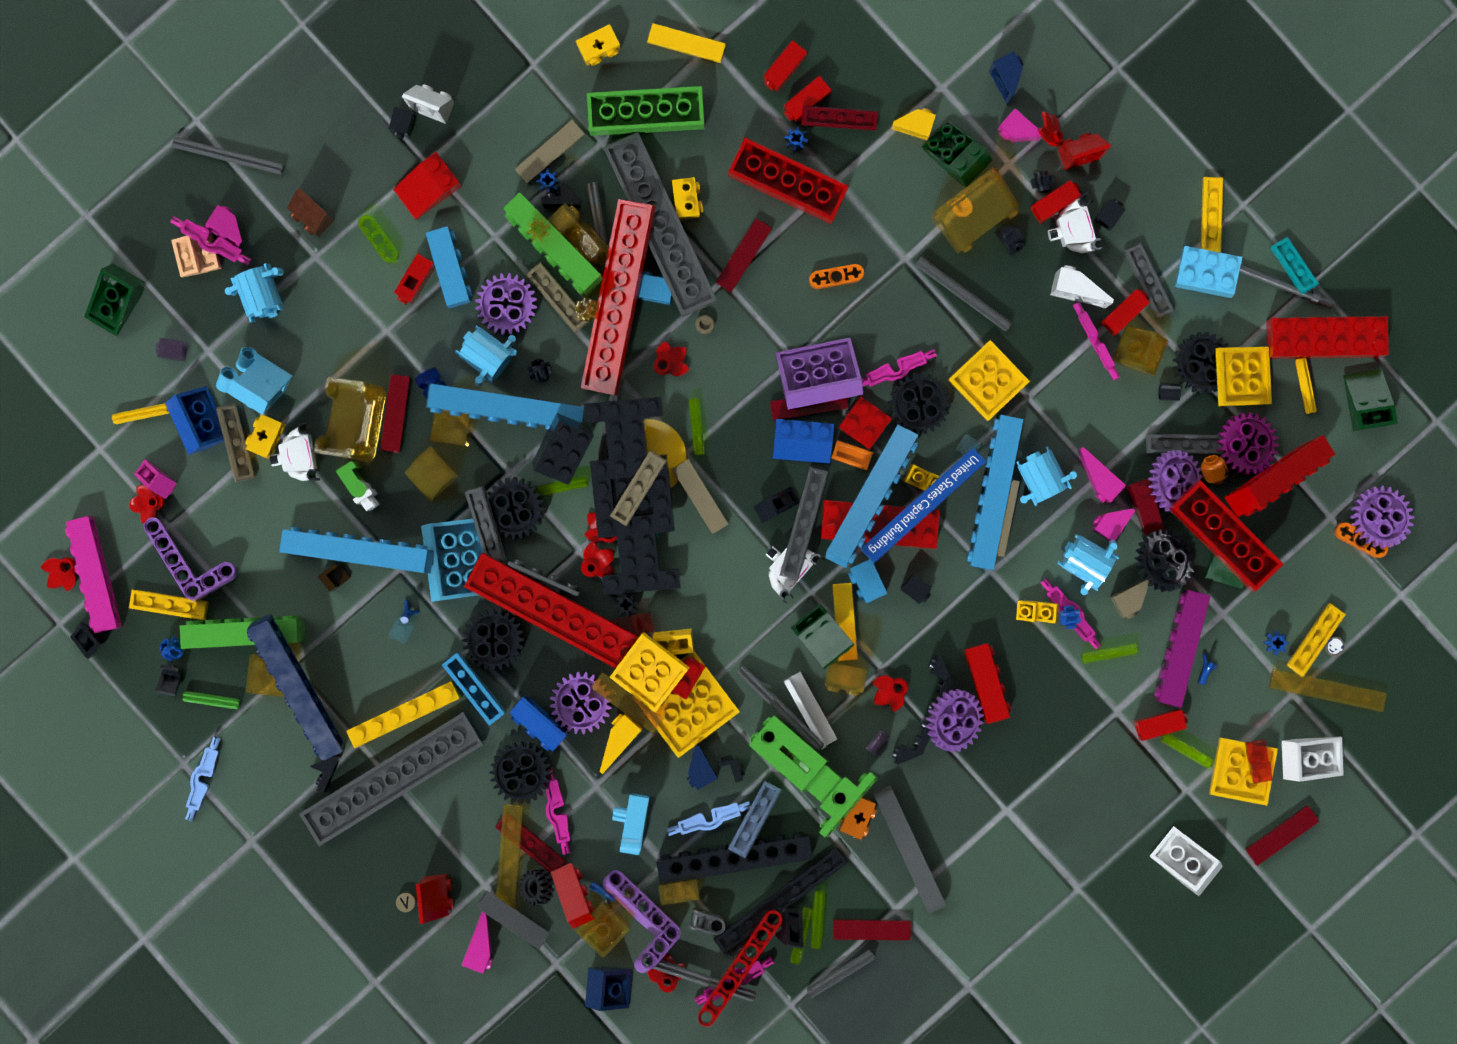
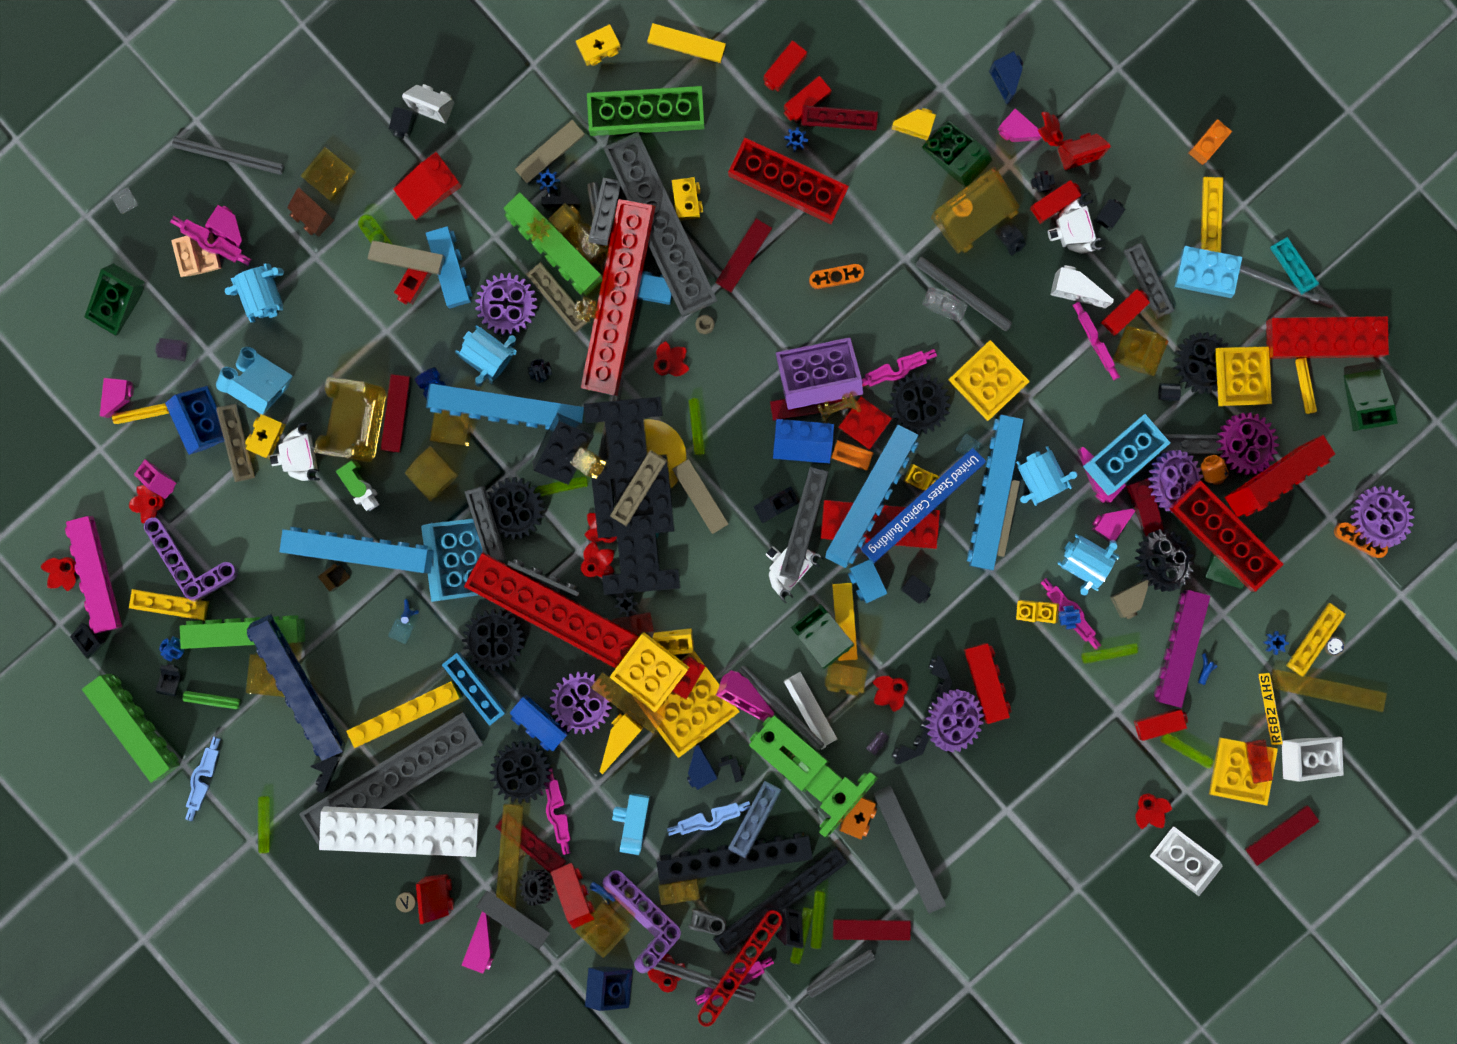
none -> bright green brick [82,674,180,783]
none -> dark pink slope [100,378,134,418]
none -> clear tile [111,187,139,214]
none -> clear neon green axle [258,796,269,853]
none -> clear yellow plate [301,147,356,201]
none -> white brick [319,806,479,857]
none -> dark tan tile [367,240,445,275]
none -> clear yellow brick [570,447,606,478]
none -> dark grey tile [588,177,621,245]
none -> dark pink slope [716,670,774,722]
none -> clear yellow piece [818,393,861,423]
none -> clear slope [922,287,968,323]
none -> medium azure brick [1083,414,1170,496]
none -> red plate [1135,793,1172,829]
none -> orange brick [1188,119,1232,165]
none -> yellow sticker [1258,673,1283,745]

